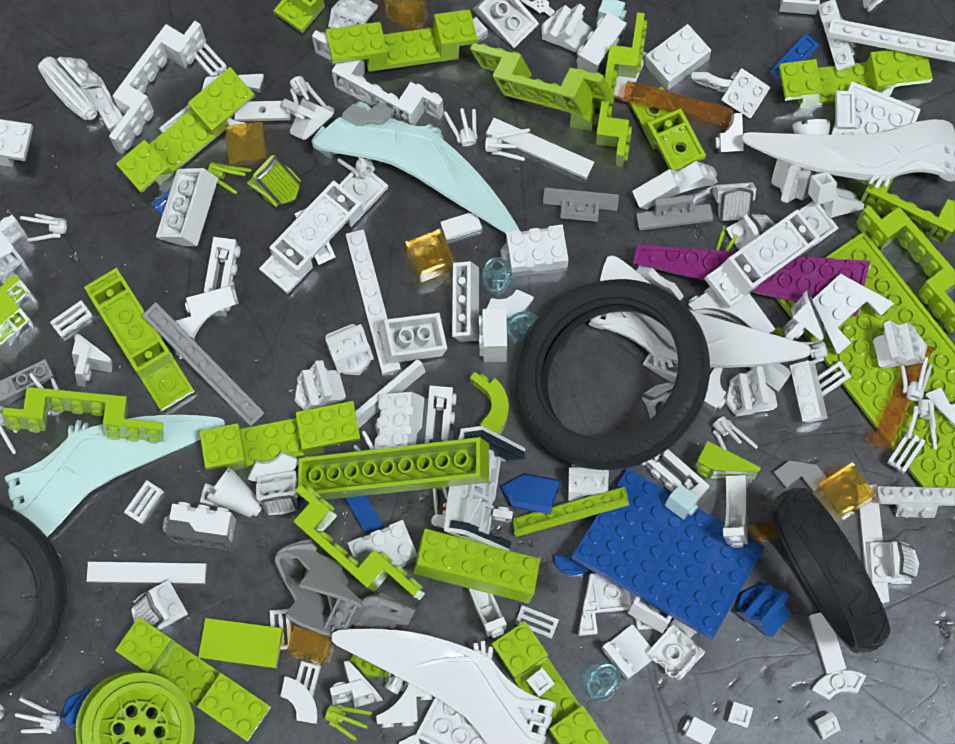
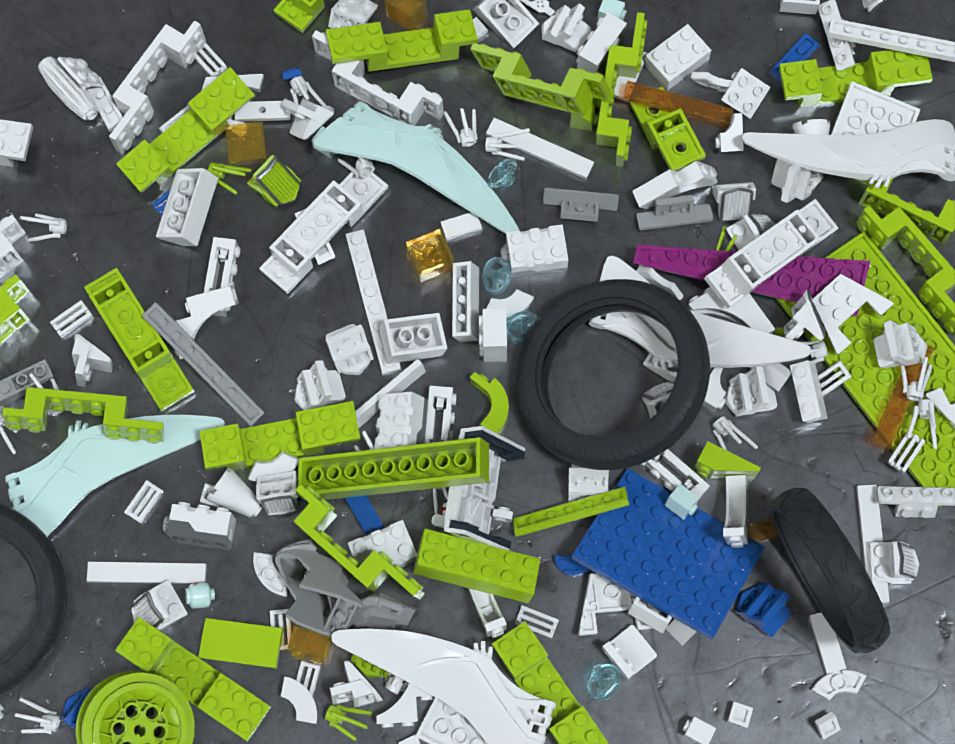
light grey tile [342,102,395,126] -> none
blue tile [500,473,561,515] -> none
white plate [526,668,555,697] -> none
white slope [647,624,705,681] -> none
light grey tile [773,461,829,493] -> none
white arch [808,172,864,218] -> none
clear yellow brick [820,462,876,520] -> none
white tile [835,91,856,129] -> none
none -> light aqua head [185,582,215,608]
none -> white tile [253,552,288,597]
none -> blue tile [282,67,302,80]
none -> clear light blue piece [487,159,517,188]

